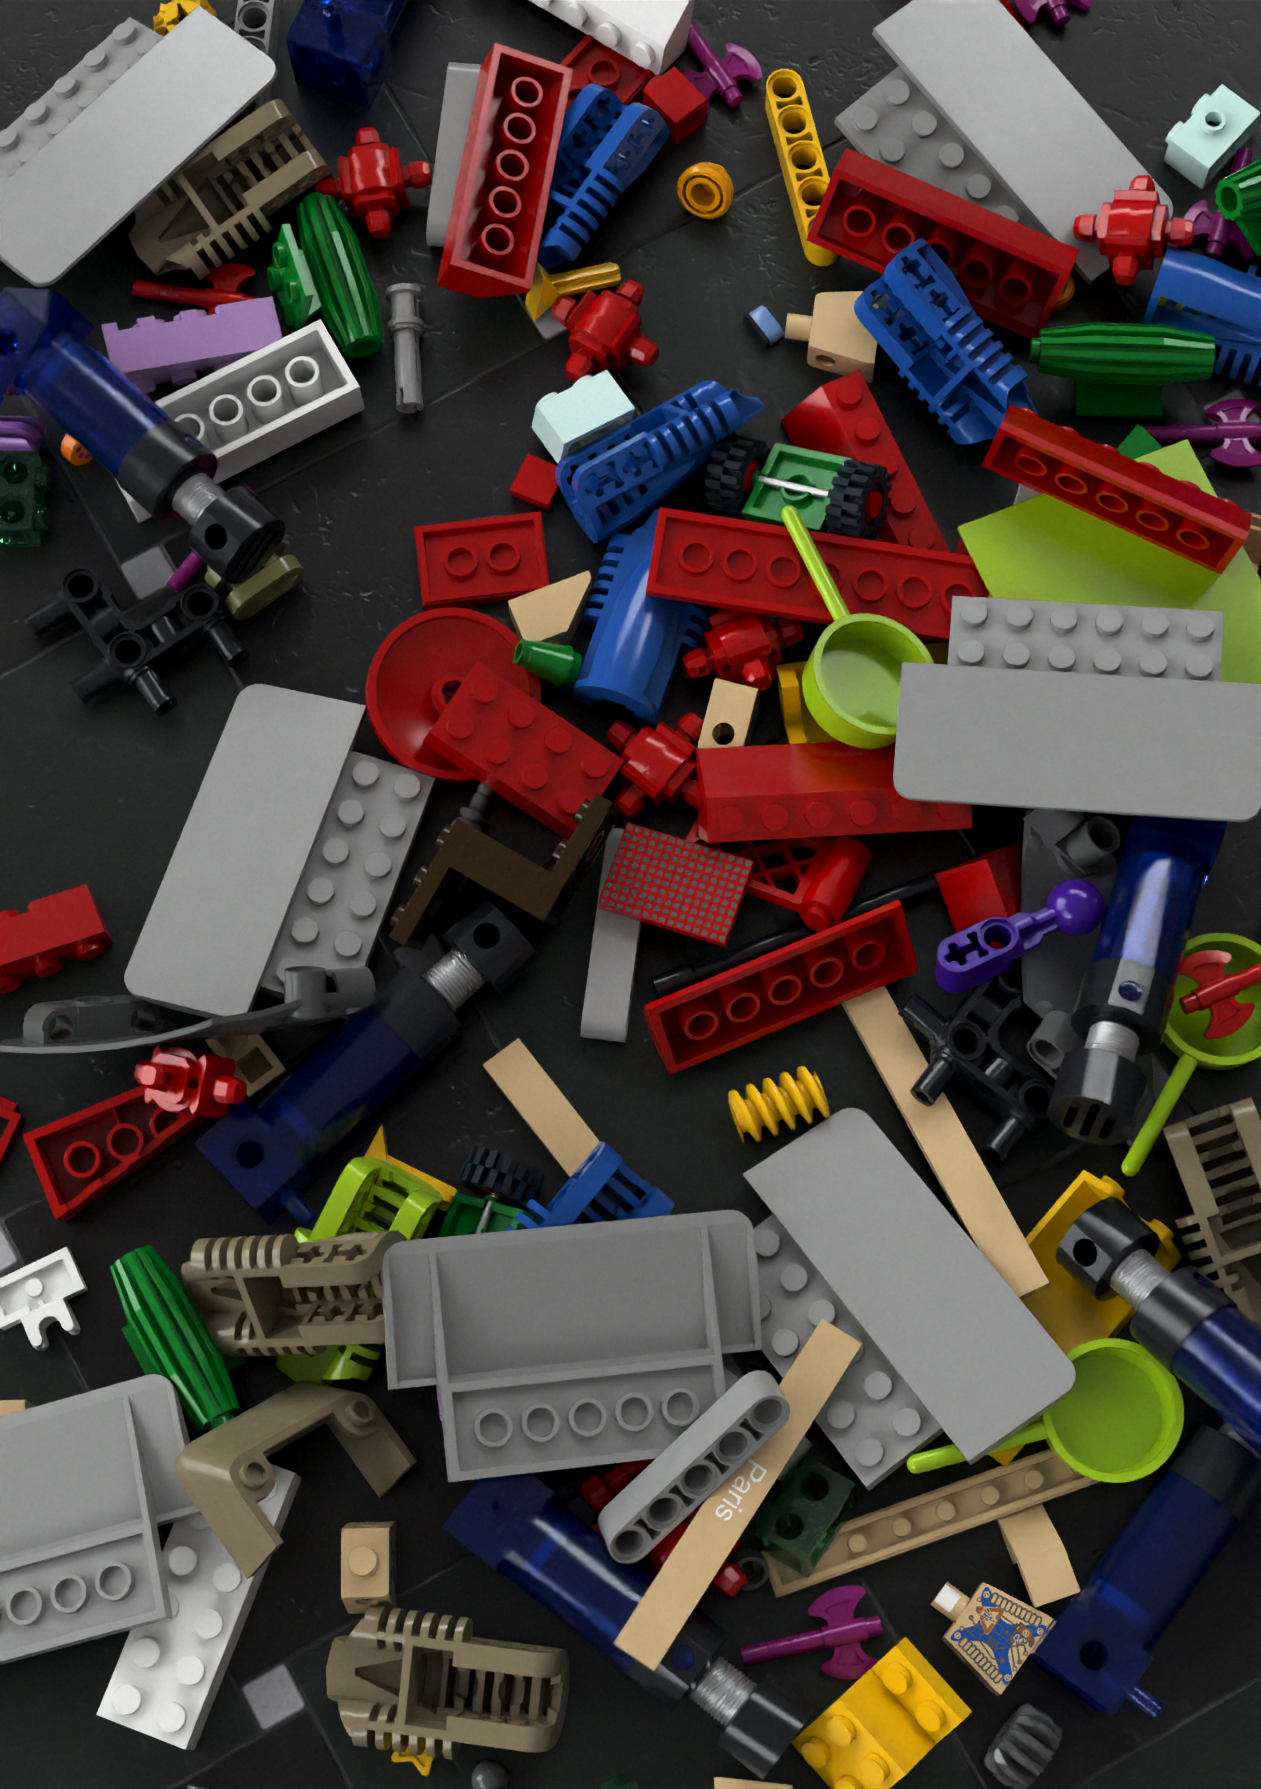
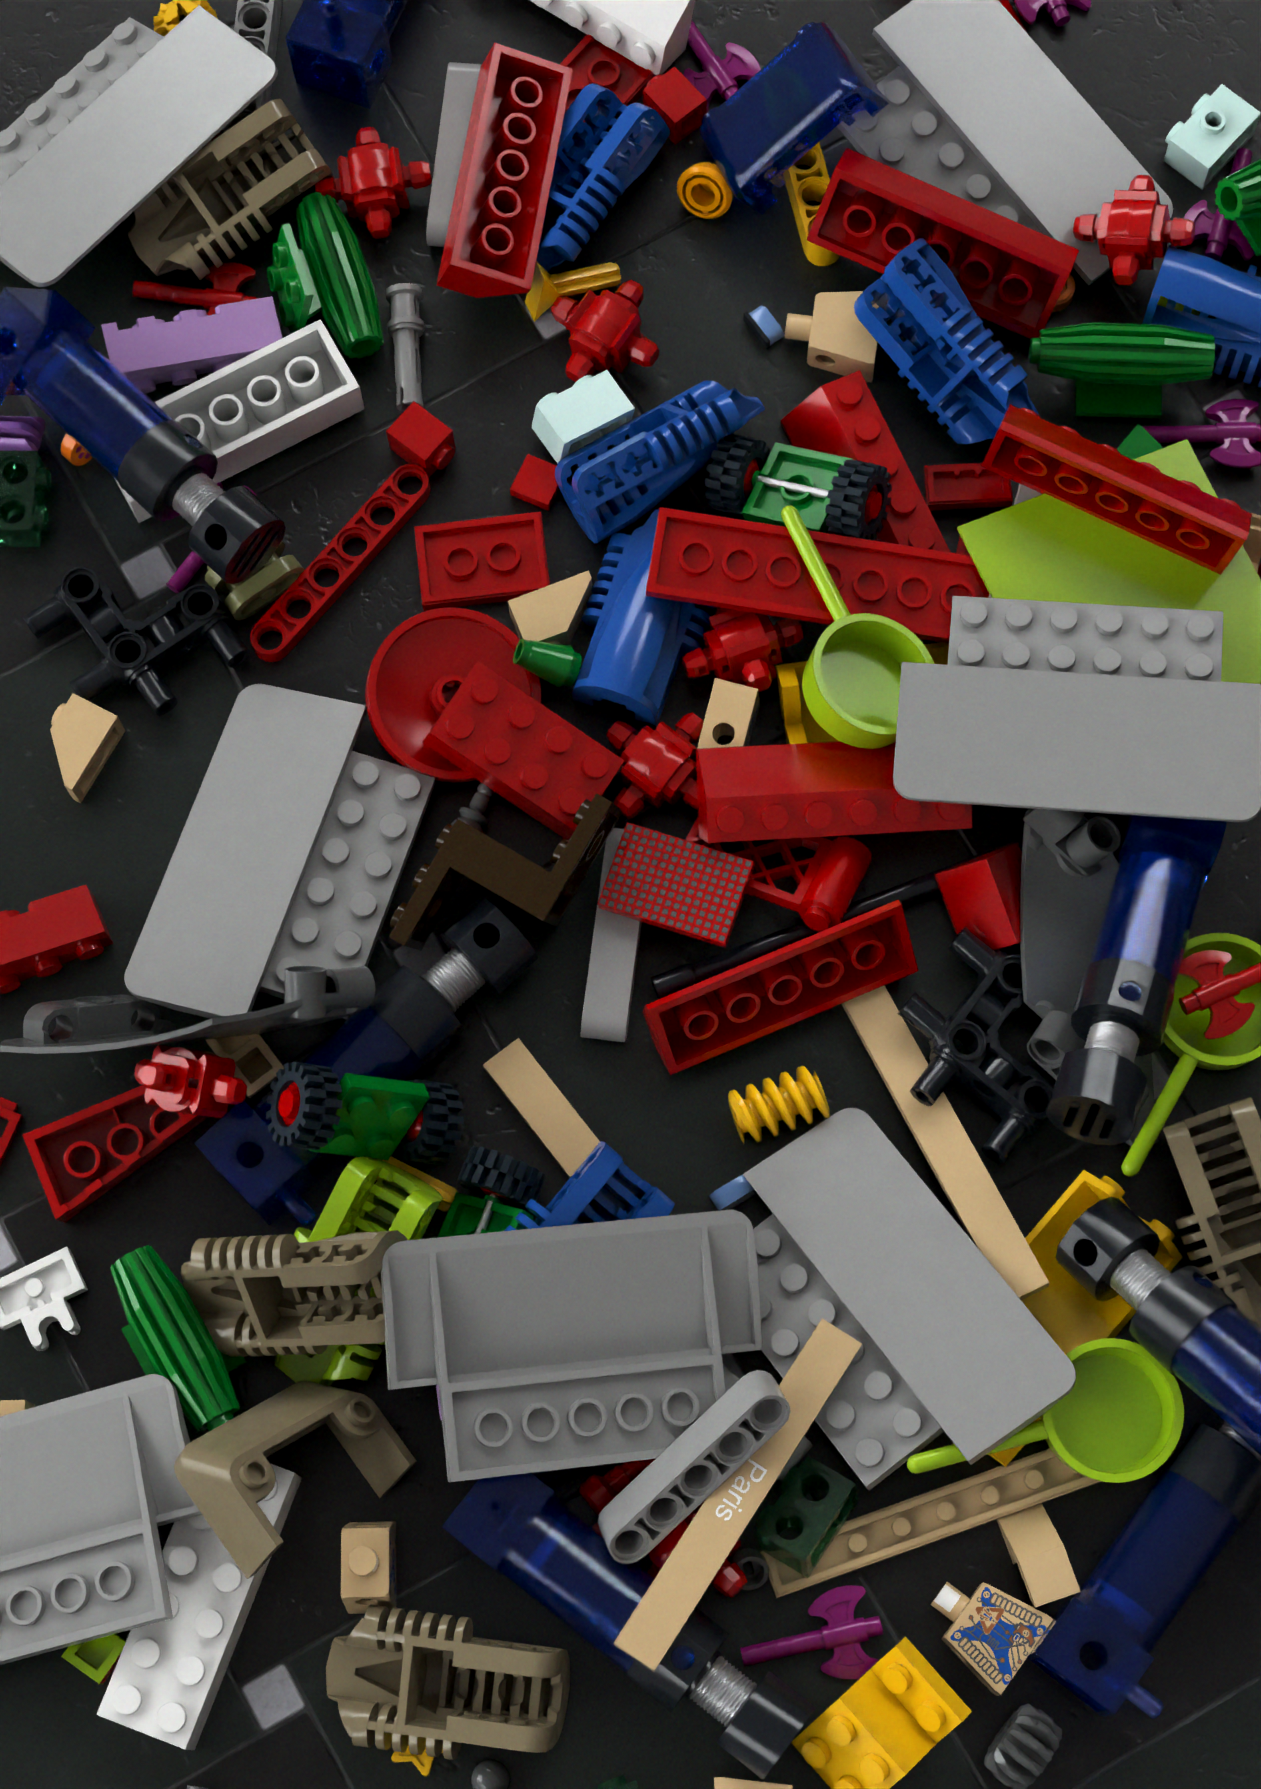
dark purple beam [935,878,1105,993] -> none
none -> tan slope [50,693,125,803]
none -> lime plate [61,1634,126,1685]
none -> red beam [250,464,431,662]
none -> plate [266,1062,464,1165]
none -> red brick [386,401,456,478]
none -> clear blue windscreen [699,22,889,214]
none -> medium blue piece [709,1175,758,1211]
none -> red plate [923,462,1013,511]

